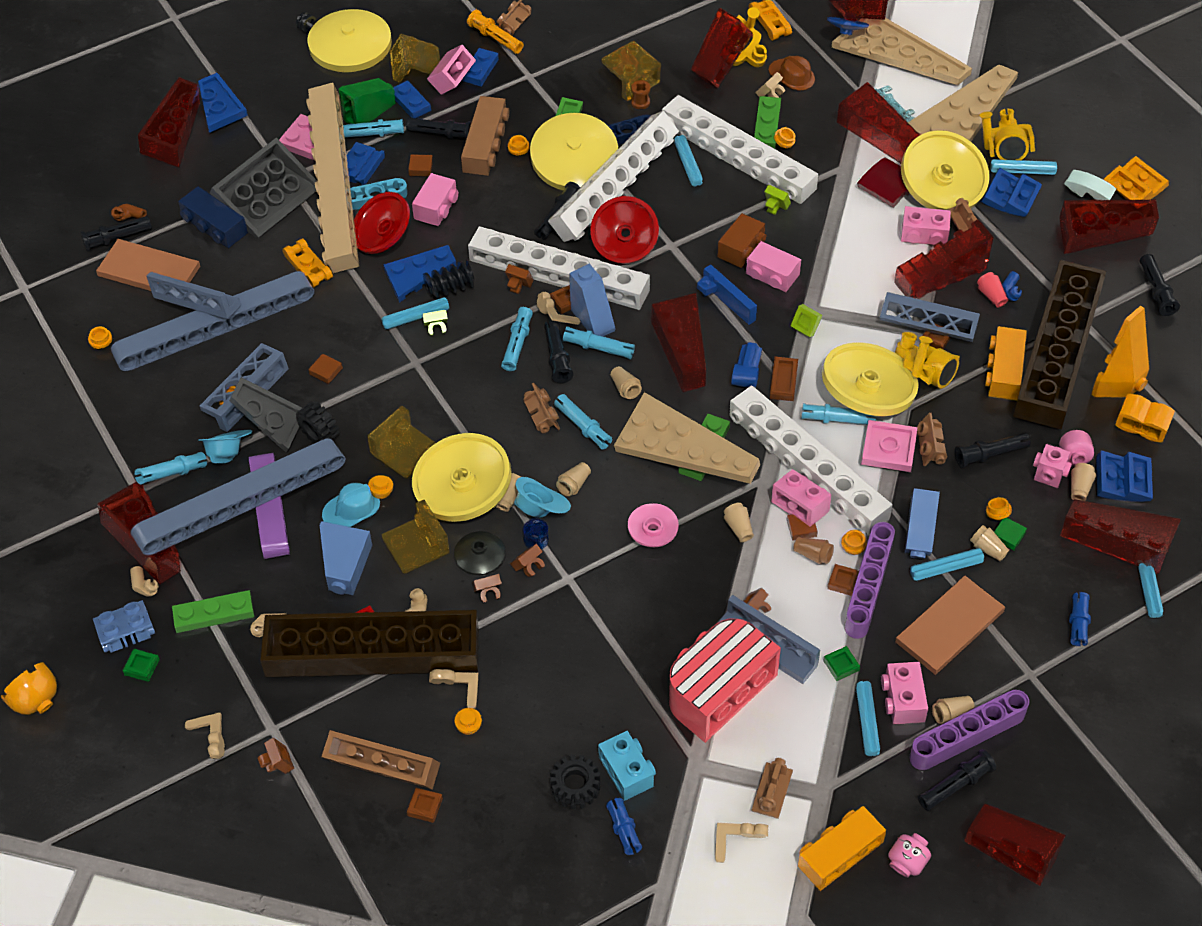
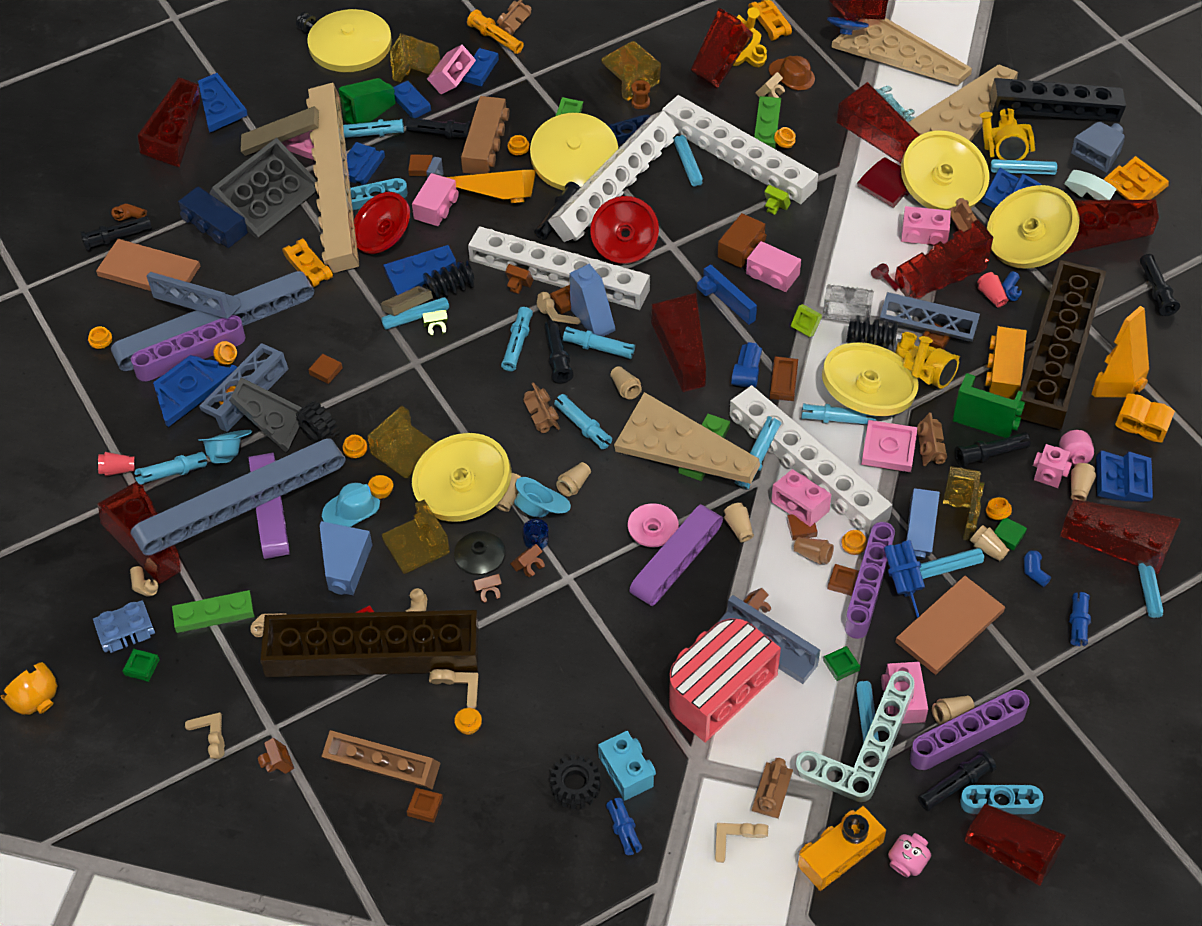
none -> coral cone [98,452,135,476]
none -> medium lavender beam [131,315,246,381]
none -> blue wing [153,355,237,427]
none -> light orange plate [213,341,237,365]
none -> dark tan tile [241,106,319,156]
none -> light orange plate [342,435,367,458]
none -> dark tan tile [380,286,433,316]
none -> sand blue tile [427,157,444,179]
none -> light orange wedge [446,170,535,203]
none -> medium lavender beam [629,504,723,606]
none -> medium azure pin [735,416,782,490]
none -> light aqua beam [796,671,915,802]
none -> clear brick [822,284,874,322]
none -> black bush [842,814,869,844]
none -> black piece [846,315,898,350]
none -> dark red hand [871,263,900,291]
none -> blue piece [884,540,925,618]
none -> clear yellow bracket [943,466,984,541]
none -> green panel [952,373,1025,438]
none -> medium azure beam [960,785,1043,814]
none -> light yellow dish [987,185,1079,269]
none -> black brick [989,78,1126,122]
none -> blue arm [1024,551,1051,587]
none -> sand blue torso [1071,122,1125,173]

